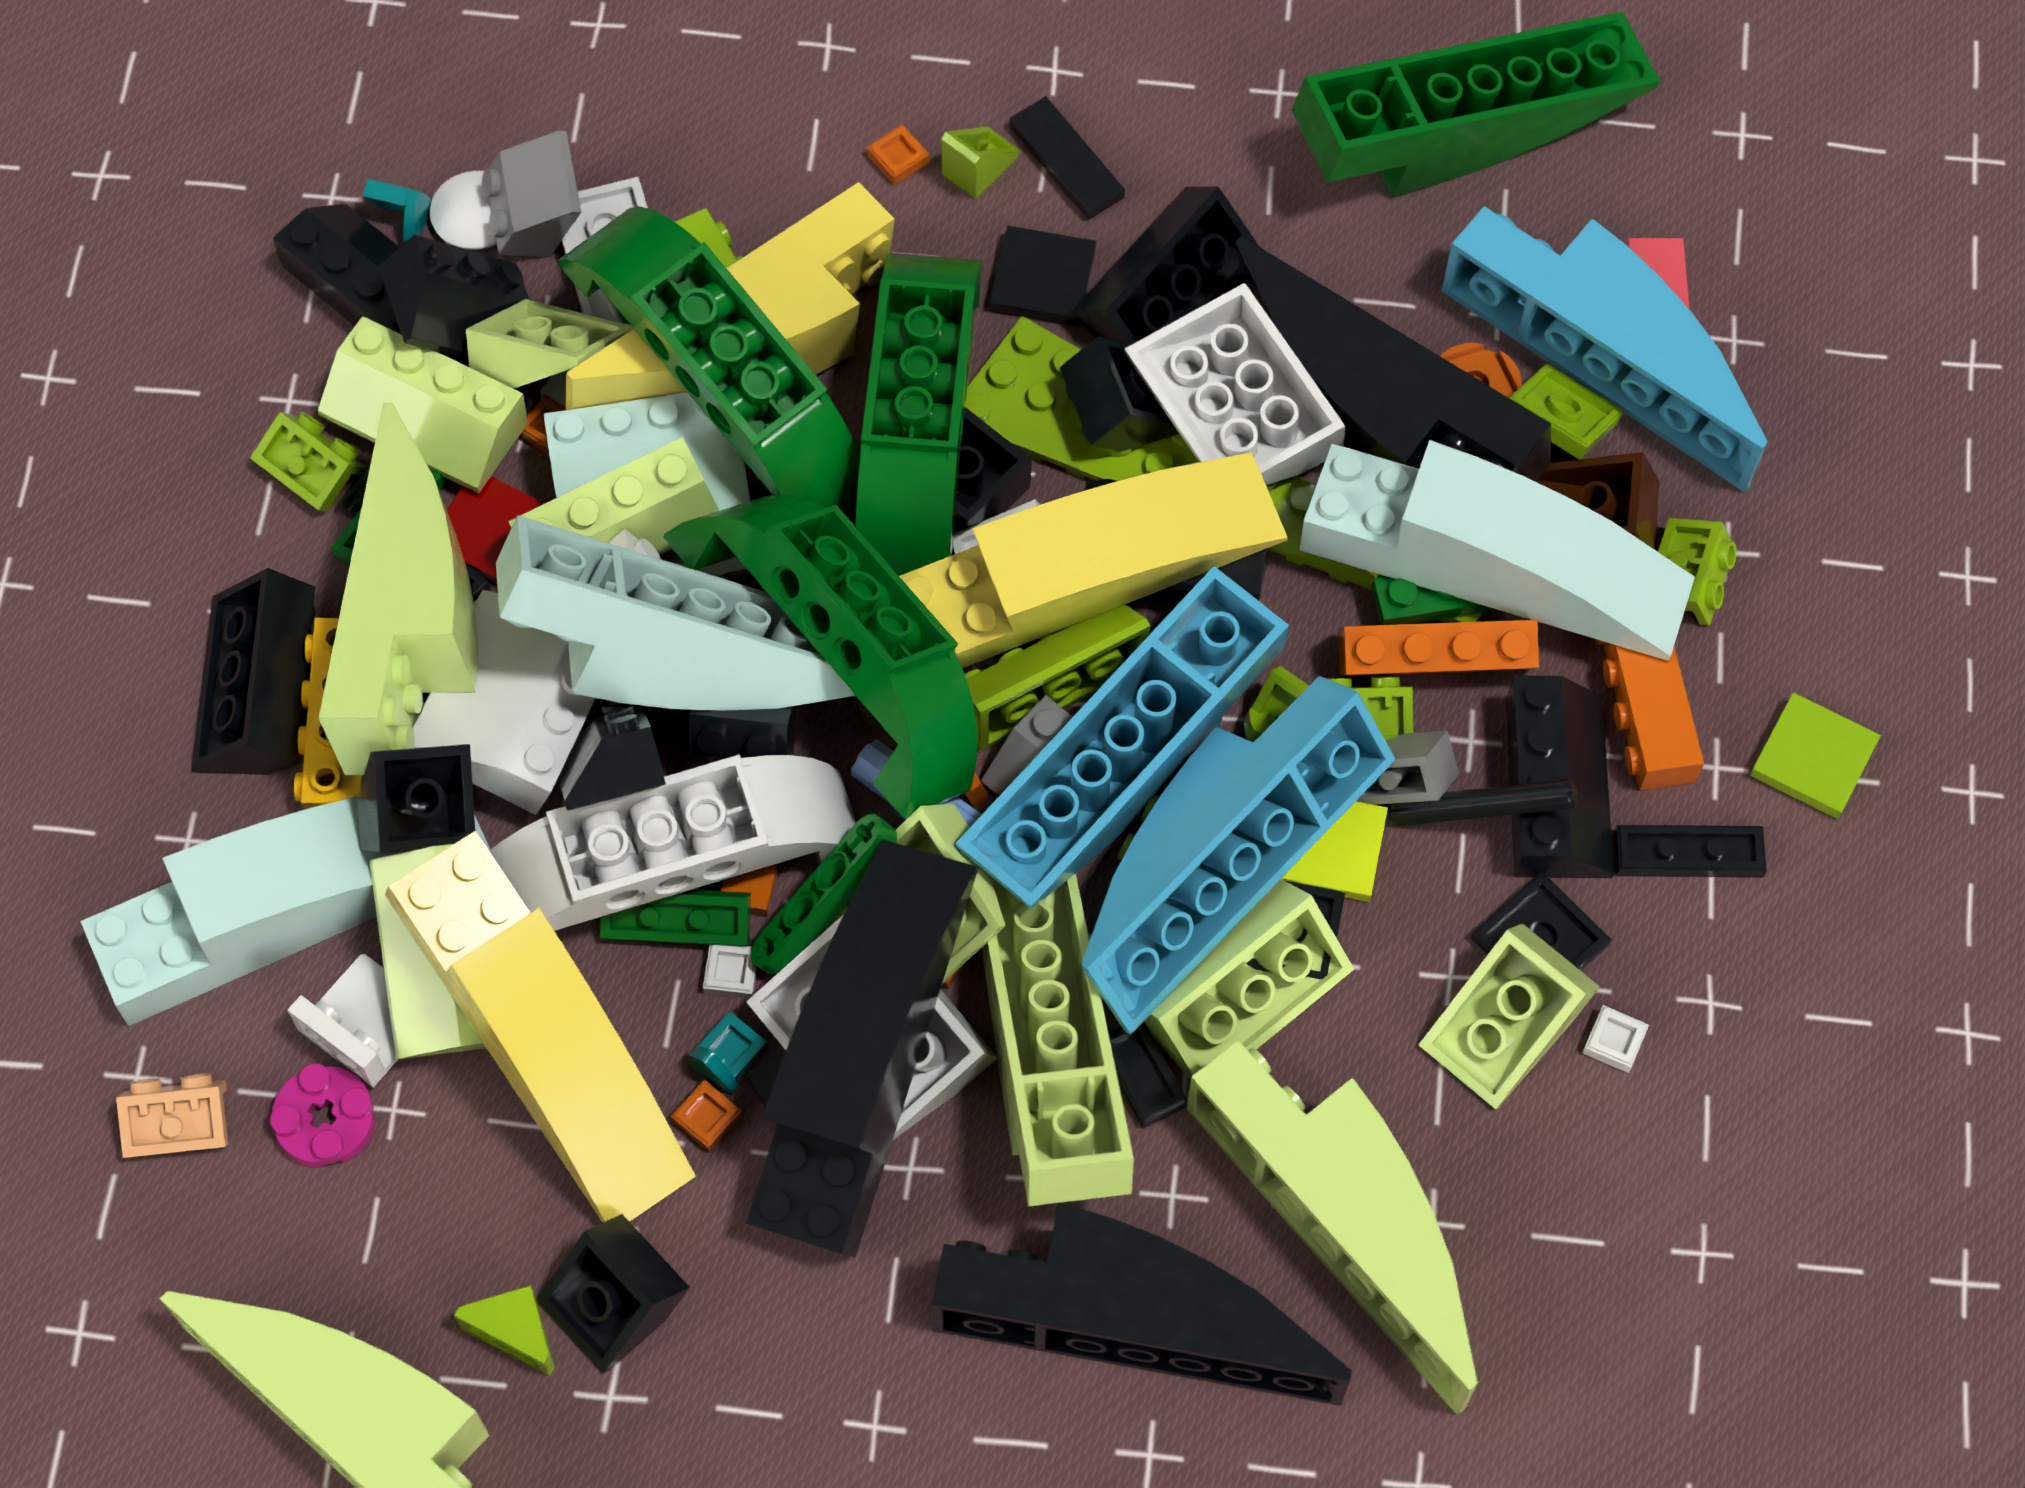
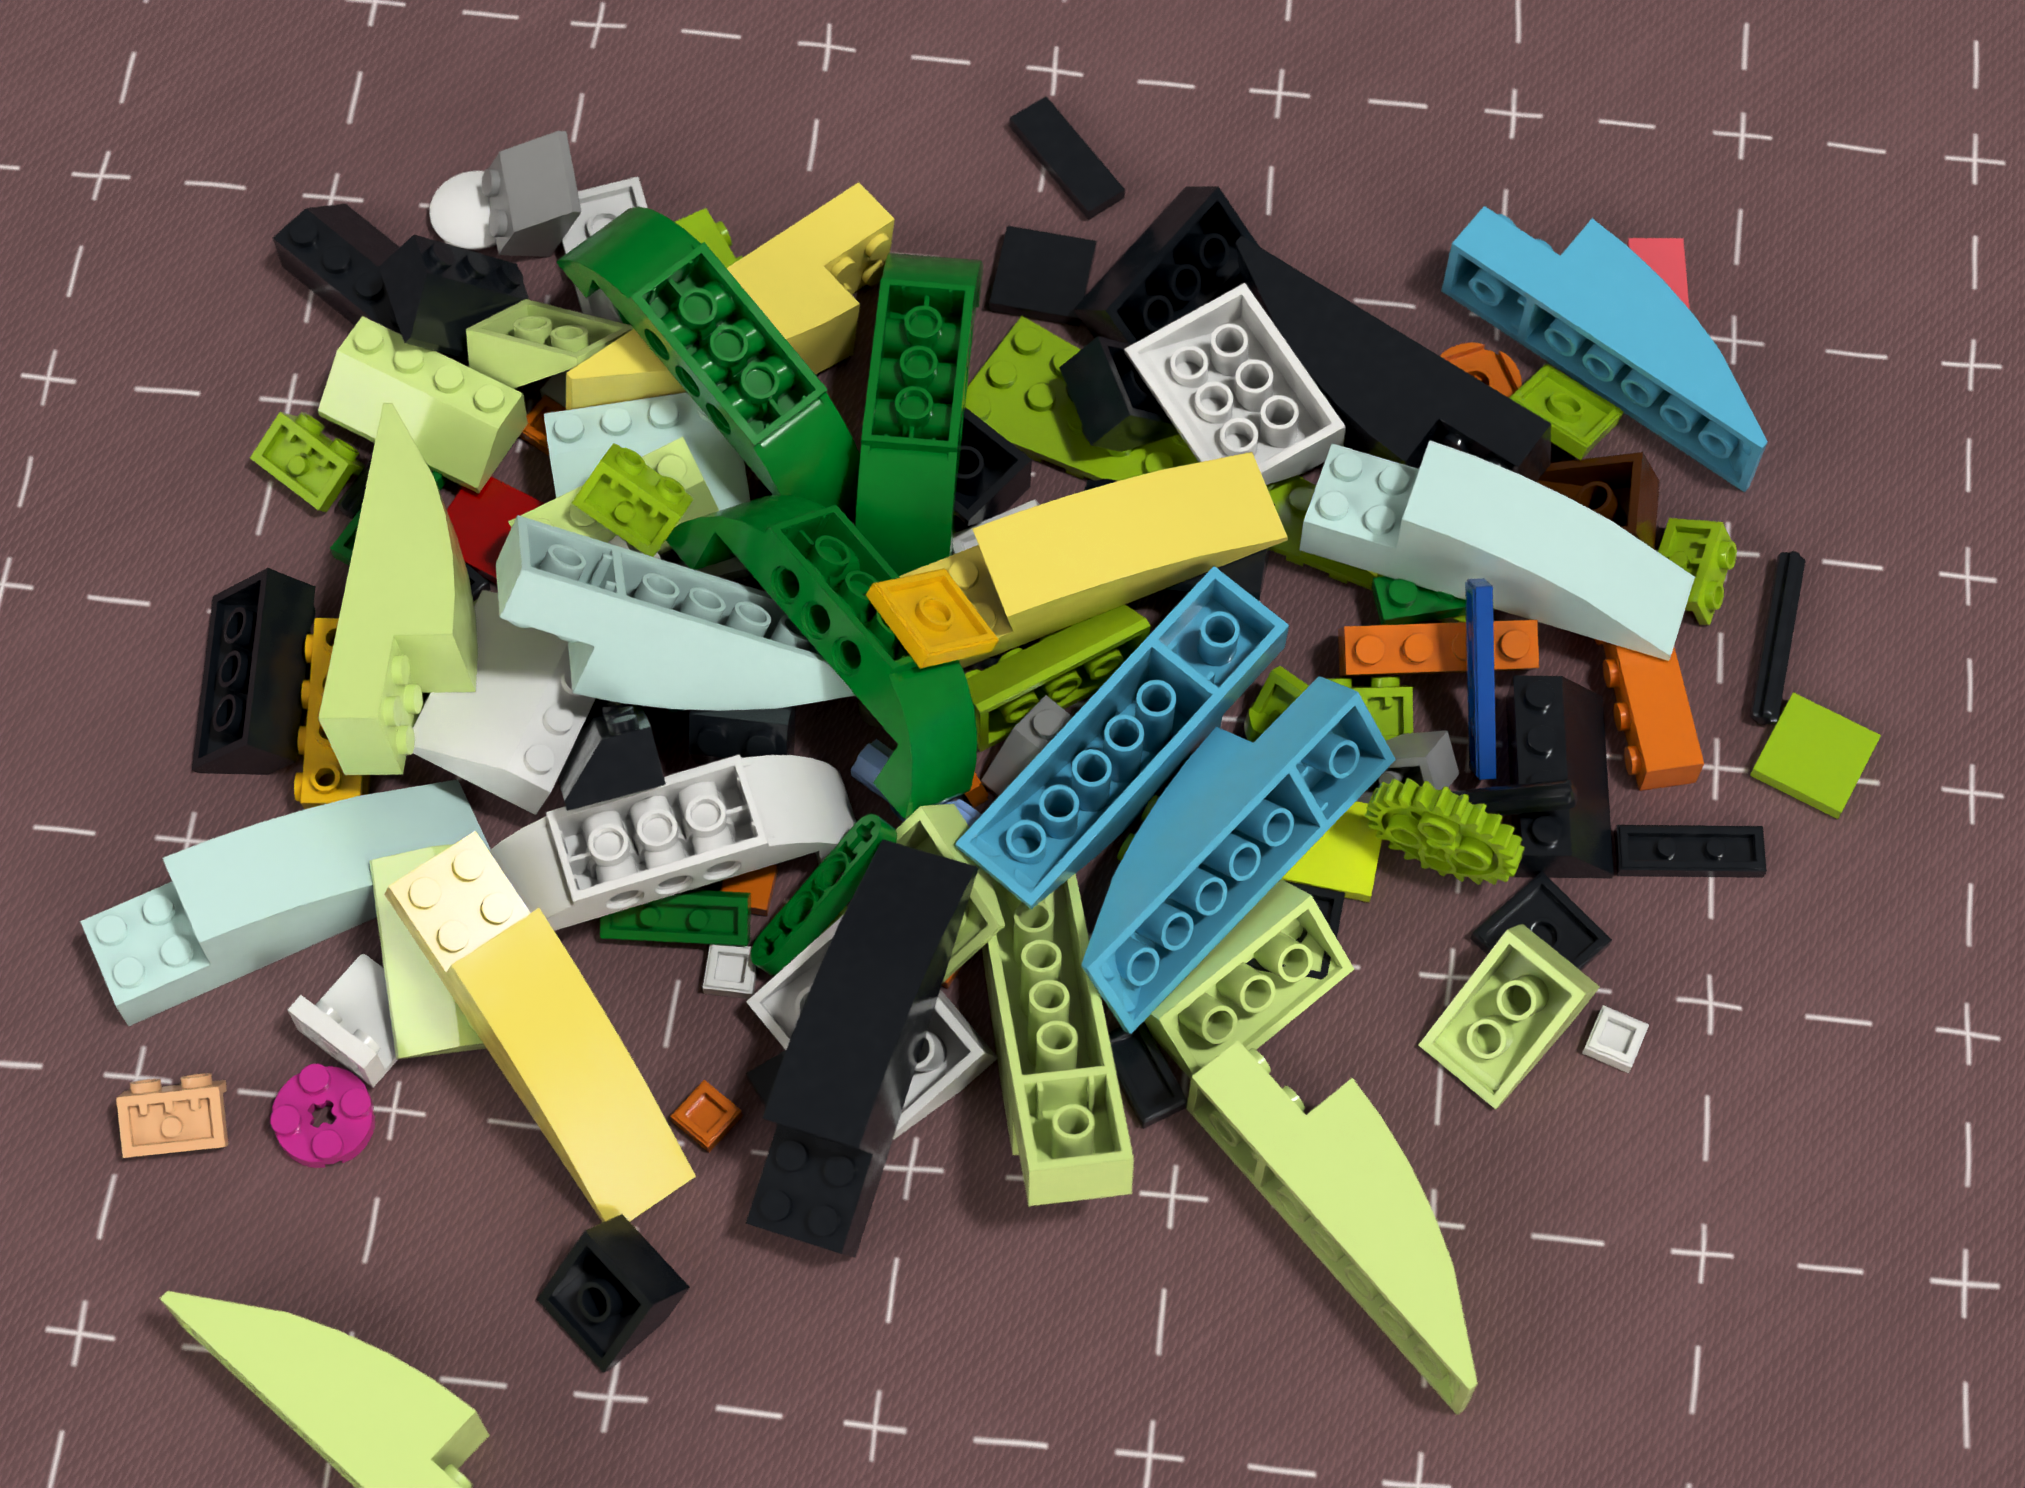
black slope [358,744,475,853] -> none
teal tile [363,179,432,242] -> none
lime slope [454,1285,555,1376] -> none
teal tile [686,1011,768,1094] -> none
orange tile [867,124,930,186] -> none
black slope [932,1203,1352,1406] -> none
lime slope [941,126,1022,199] -> none
green slope [1291,11,1661,197] -> none
none -> lime bracket [572,443,693,557]
none -> yellow tile [866,568,999,669]
none -> lime gear [1365,778,1525,885]
none -> blue tile [1465,578,1496,780]
none -> black axle [1750,551,1806,725]

